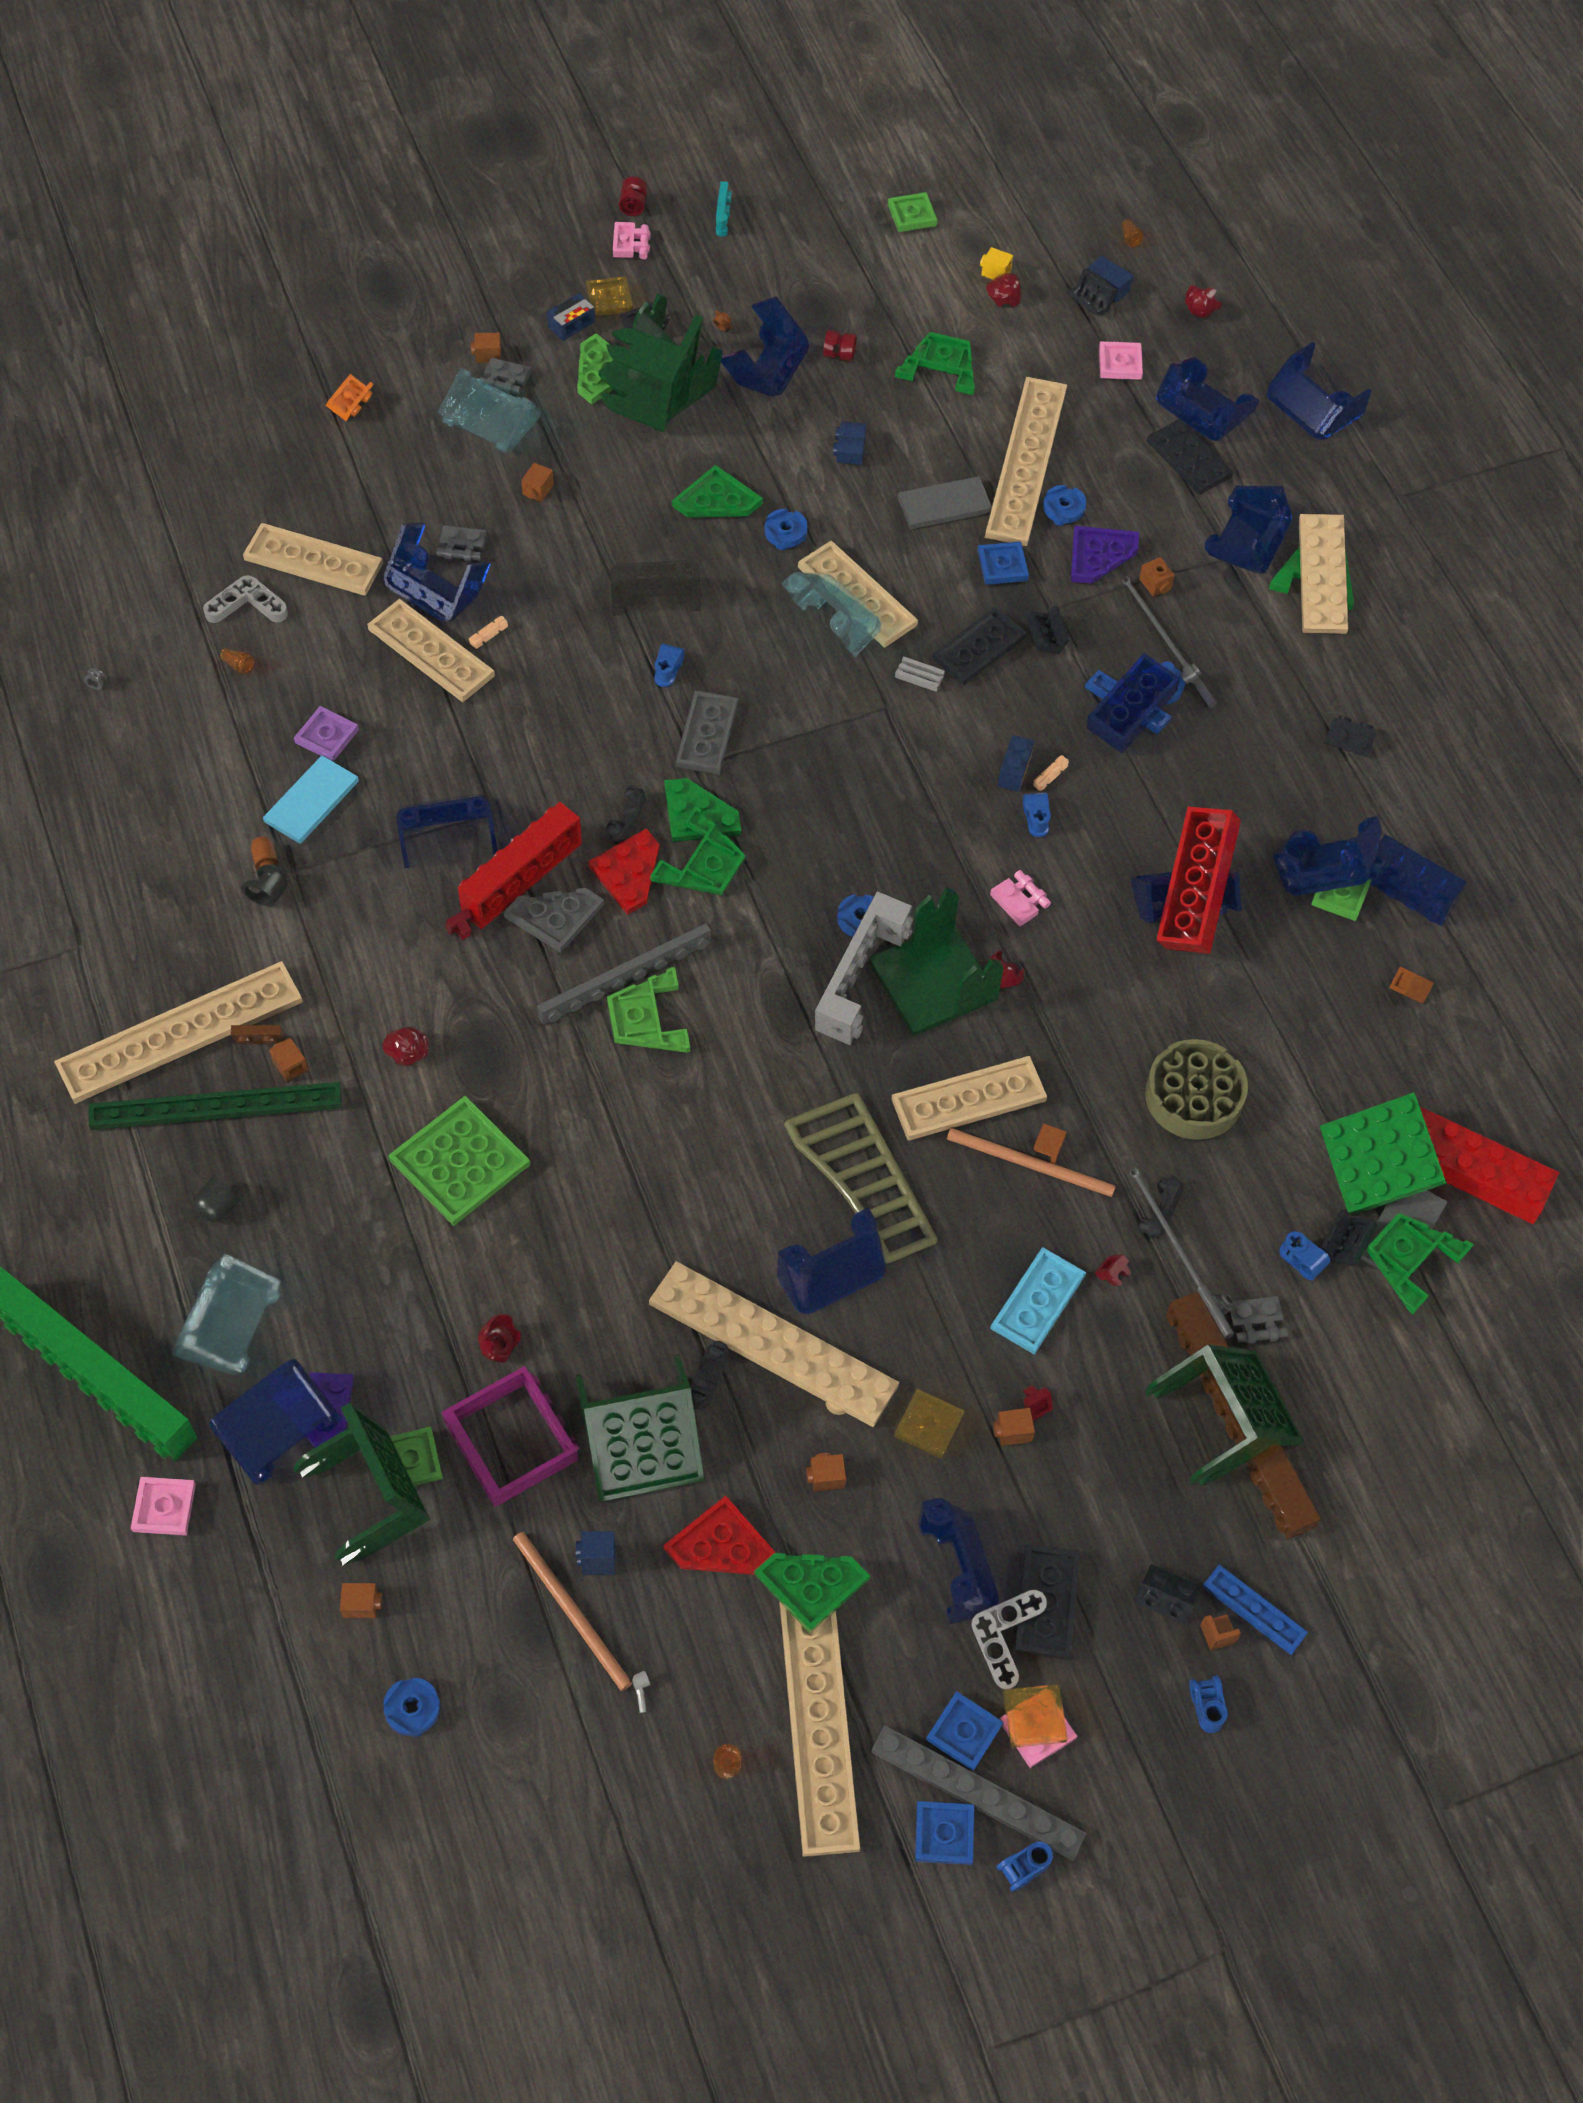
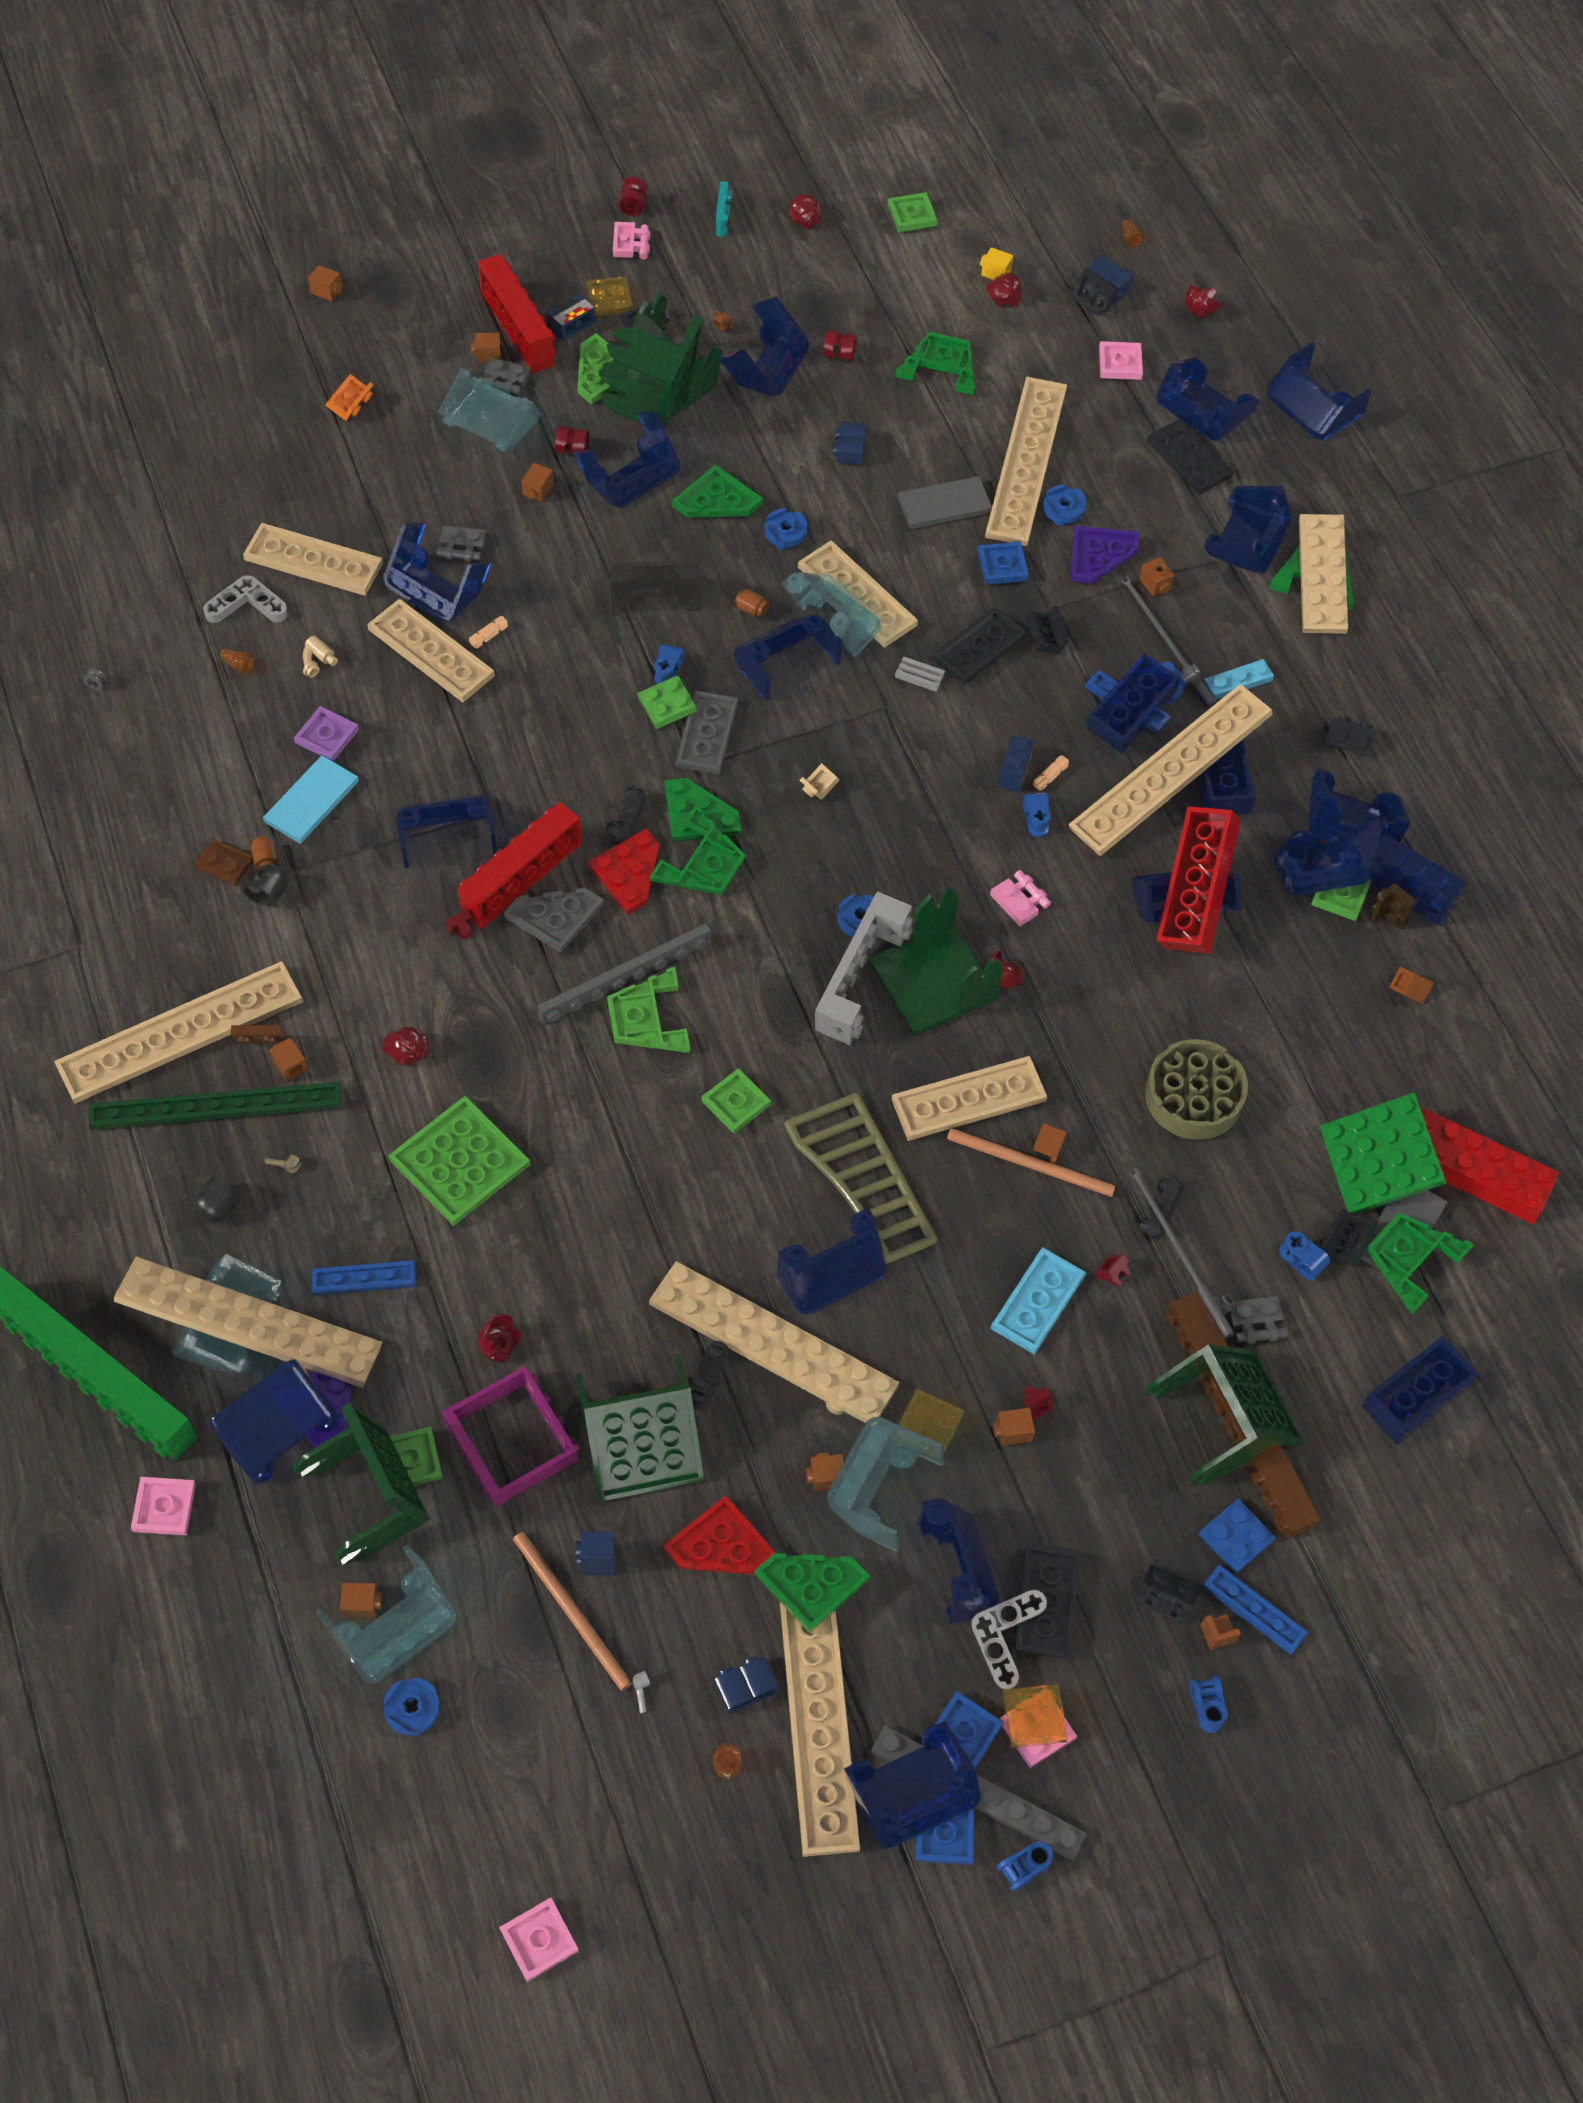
none -> tan plate [114,1257,382,1388]
none -> reddish brown plate [194,838,254,886]
none -> dark tan hand [265,1154,302,1174]
none -> tan plant [303,635,338,678]
none -> dark orange brick [308,265,343,301]
none -> blue tile [312,1260,417,1296]
none -> clear light blue windscreen [316,1545,456,1684]
none -> red brick [478,254,556,374]
none -> bright pink plate [499,1898,579,1982]
none -> dark red wheel [555,425,590,457]
none -> clear blue windscreen [574,411,680,507]
none -> bright green plate [637,675,697,729]
none -> bright green plate [701,1068,771,1134]
none -> dark blue brick [715,1656,779,1715]
none -> clear blue windscreen [734,614,842,701]
none -> dark orange brick [735,588,770,618]
none -> dark red hair [789,194,822,229]
none -> tan bracket [800,763,839,800]
none -> clear light blue windscreen [827,1417,945,1552]
none -> clear blue windscreen [844,1720,981,1849]
none -> tan plate [1069,684,1272,856]
none -> clear blue brick [1197,739,1255,814]
none -> blue plate [1199,1499,1276,1574]
none -> medium azure plate [1204,659,1274,700]
none -> clear blue windscreen [1308,768,1411,858]
none -> clear blue brick [1361,1336,1479,1445]
none -> dark brown bracket [1370,883,1416,930]

